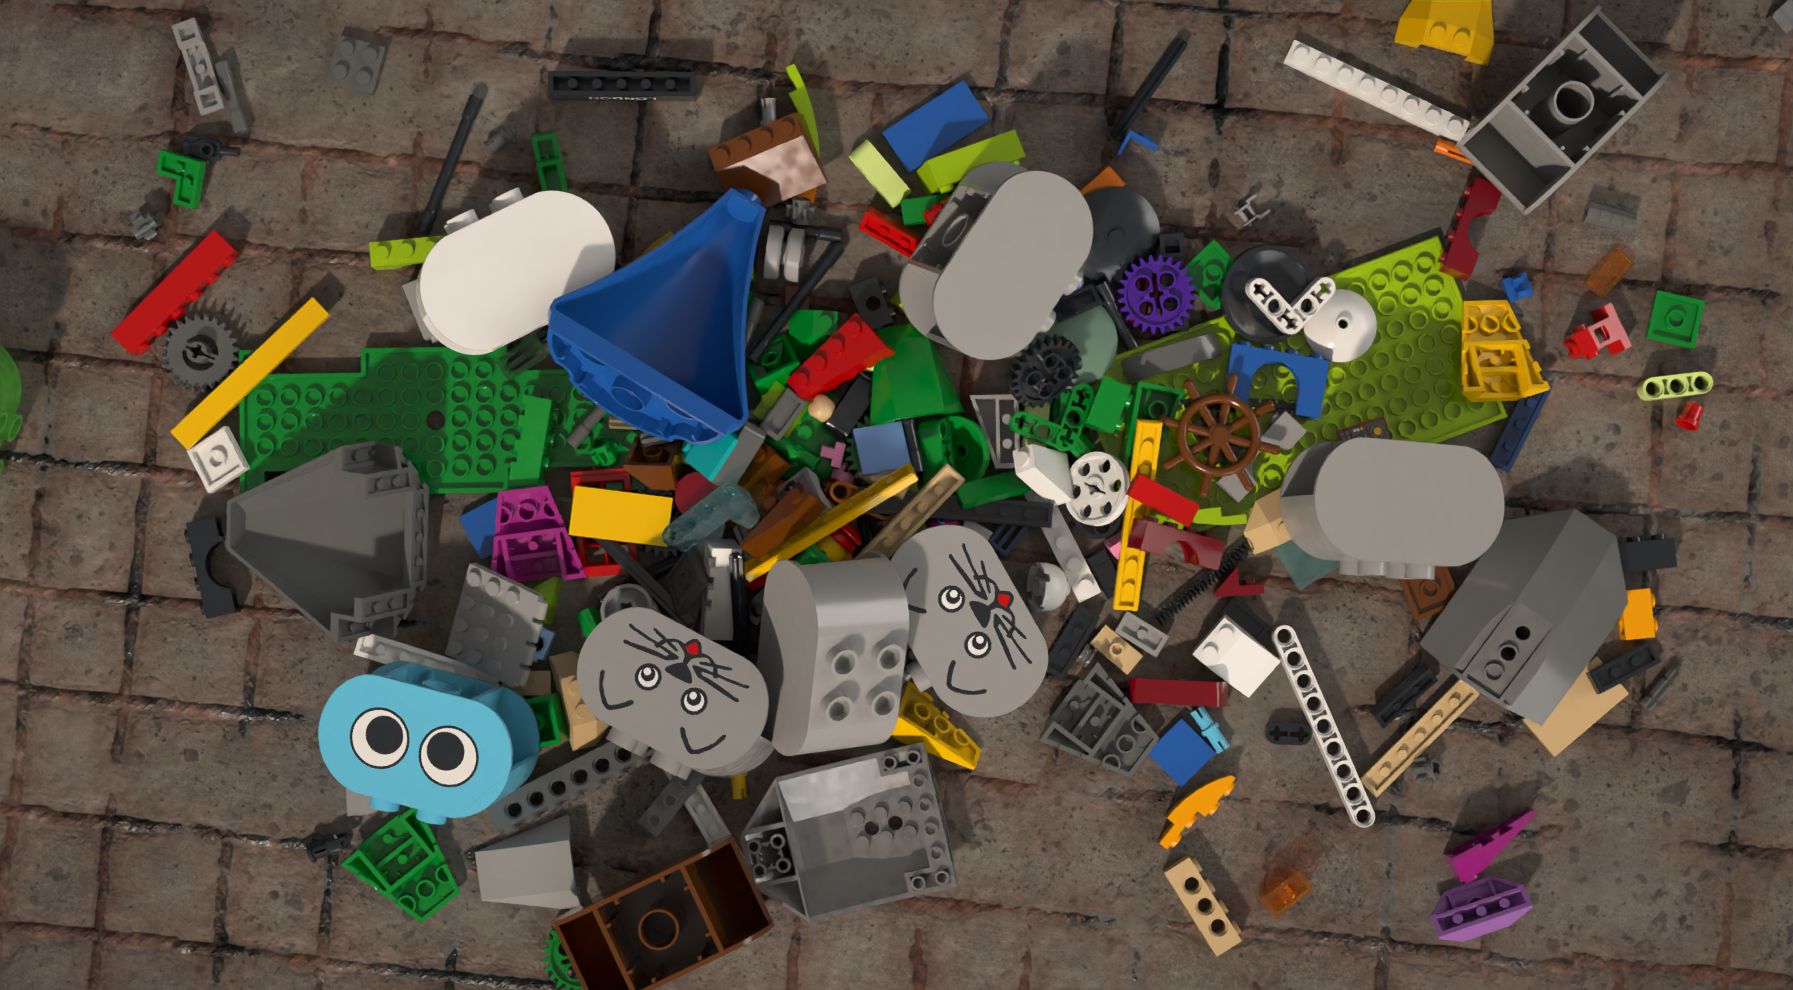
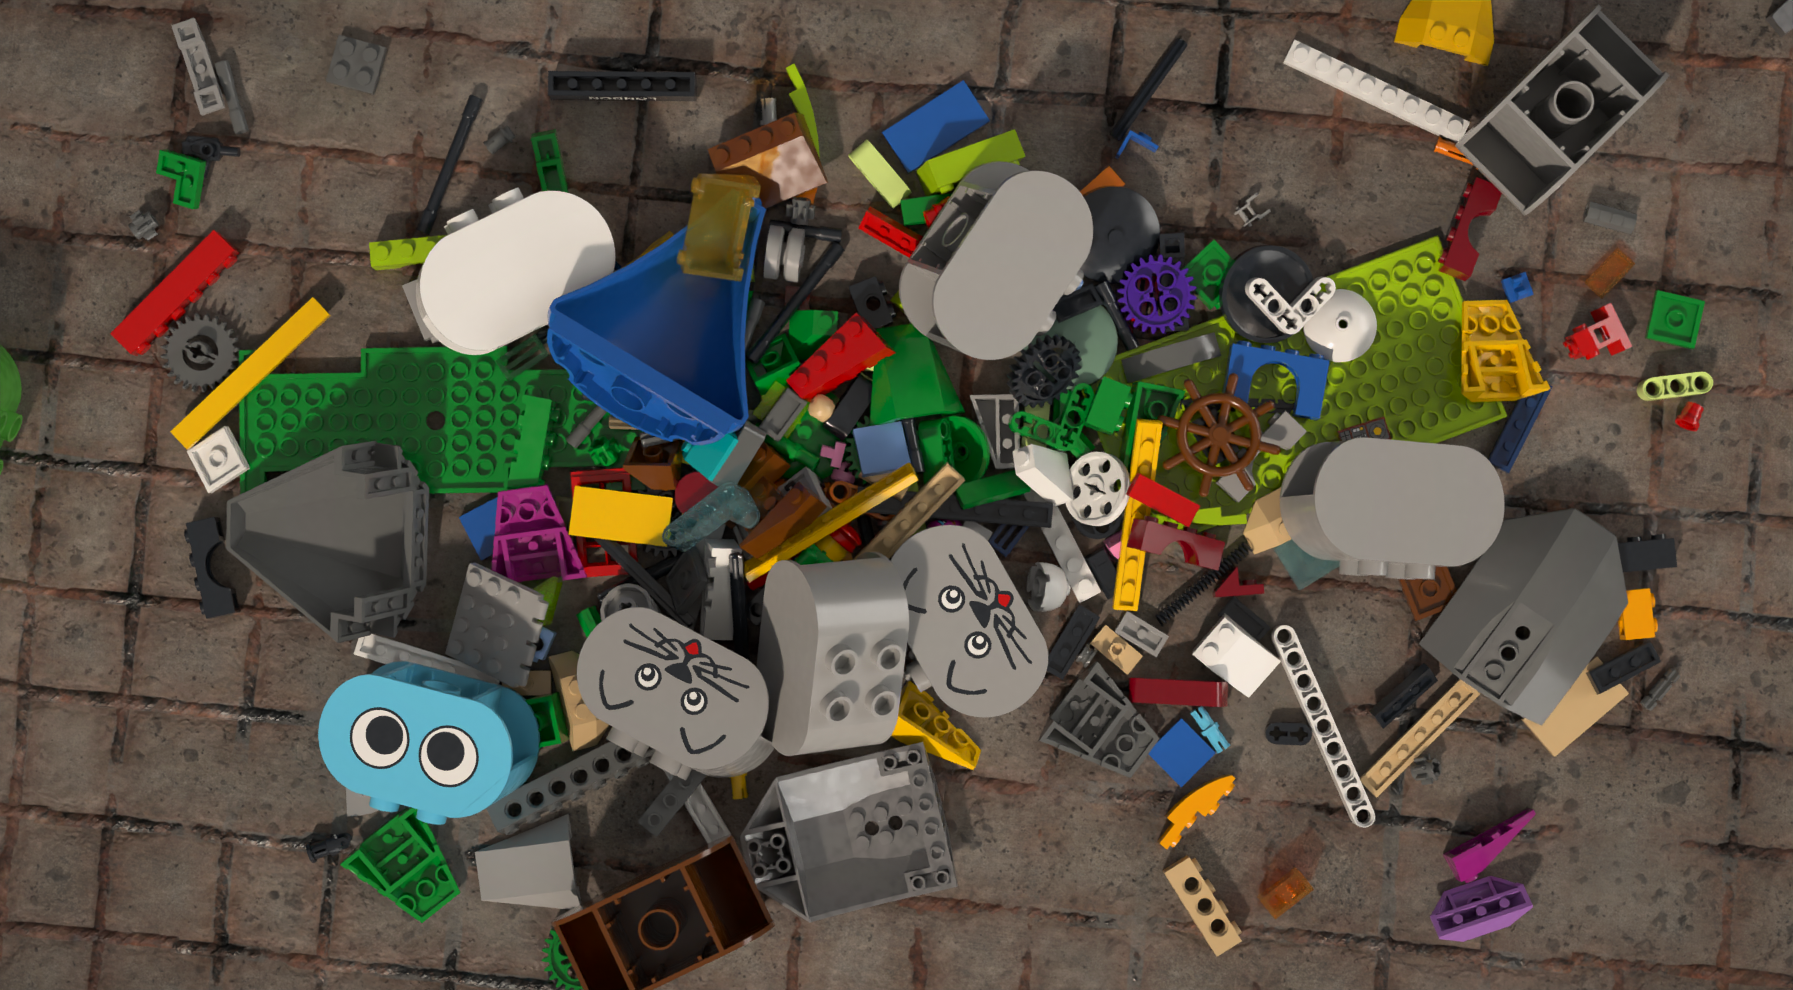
none -> clear yellow windscreen [677,173,761,282]

